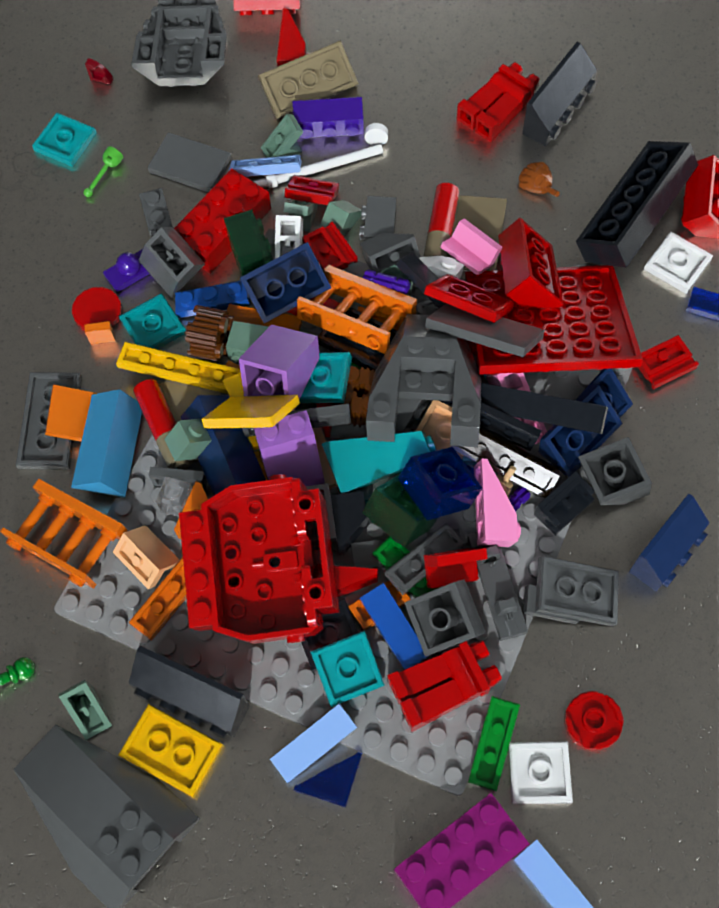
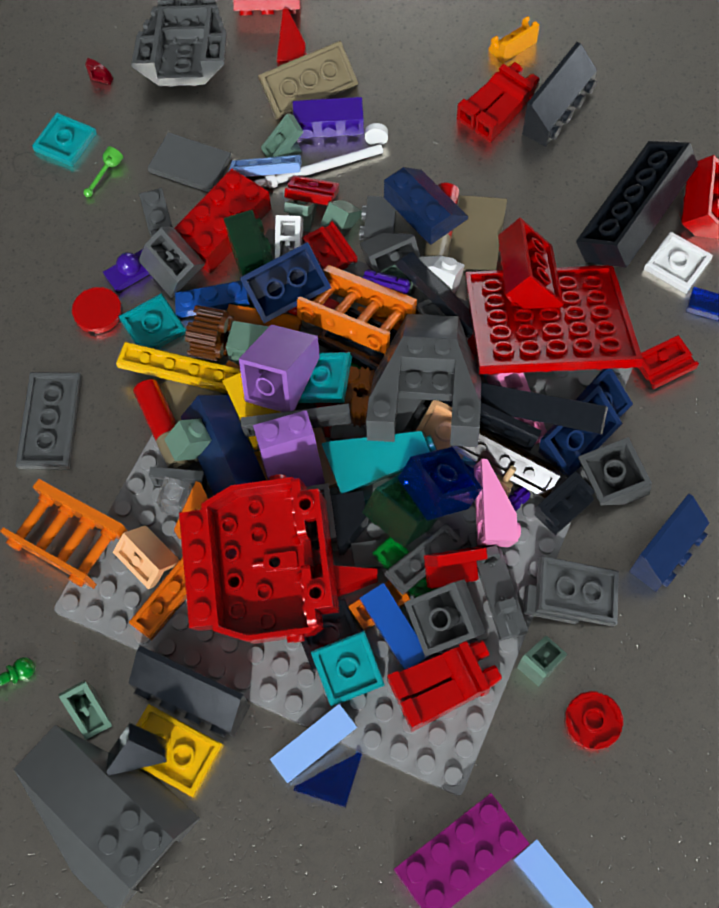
orange tile [45,384,97,442] -> none
dark azure slope [71,389,142,498] -> none
orange tile [84,321,116,345] -> none
yellow tile [202,395,300,428] -> none
red tile [424,274,515,323] -> none
dark grey tile [425,303,545,357] -> none
bright pink panel [440,218,502,275] -> none
green tile [468,696,520,792] -> none
white tile [508,742,573,804] -> none
dark orange piece [519,162,560,197] -> none
none -> black slope [106,723,167,776]
none -> dark blue slope [384,167,468,245]
none -> light orange hinge [488,16,540,64]
none -> sand green slope [517,636,568,687]

